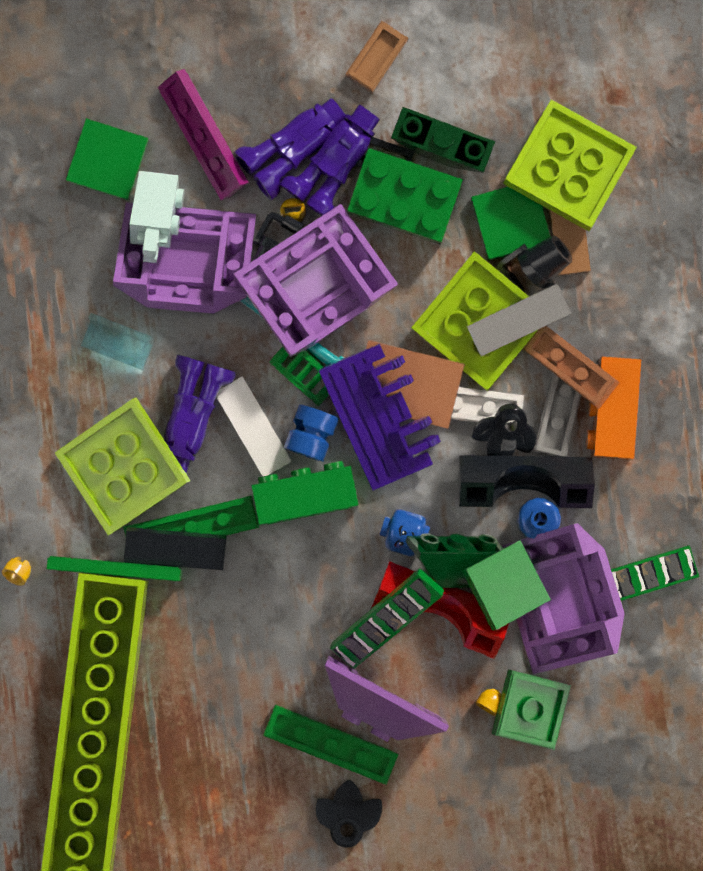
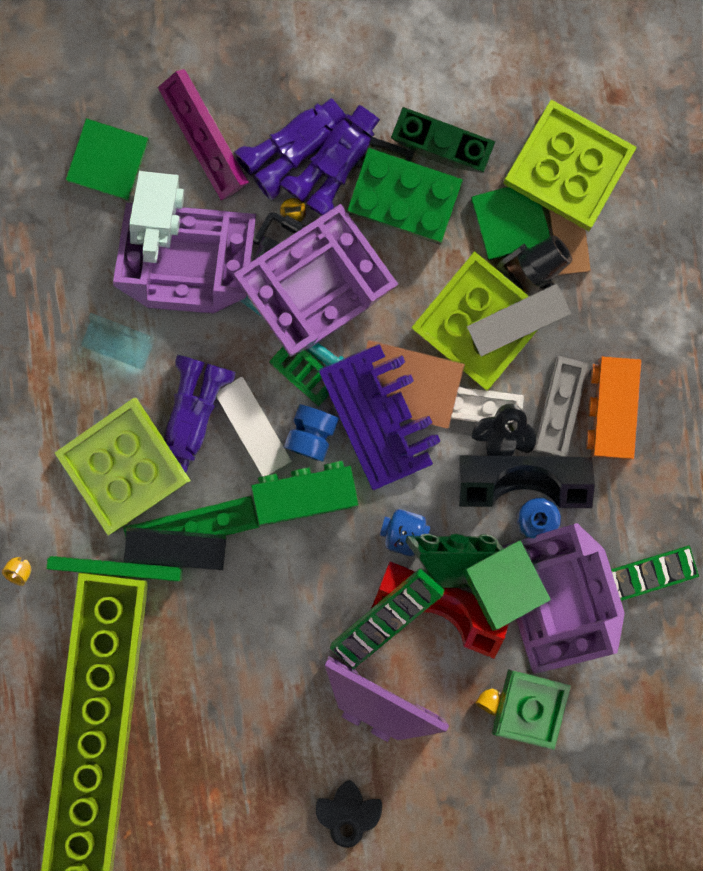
green tile [263,704,399,785] -> none
medium nougat tile [345,20,409,94] -> none
nougat tile [523,326,620,408] -> none

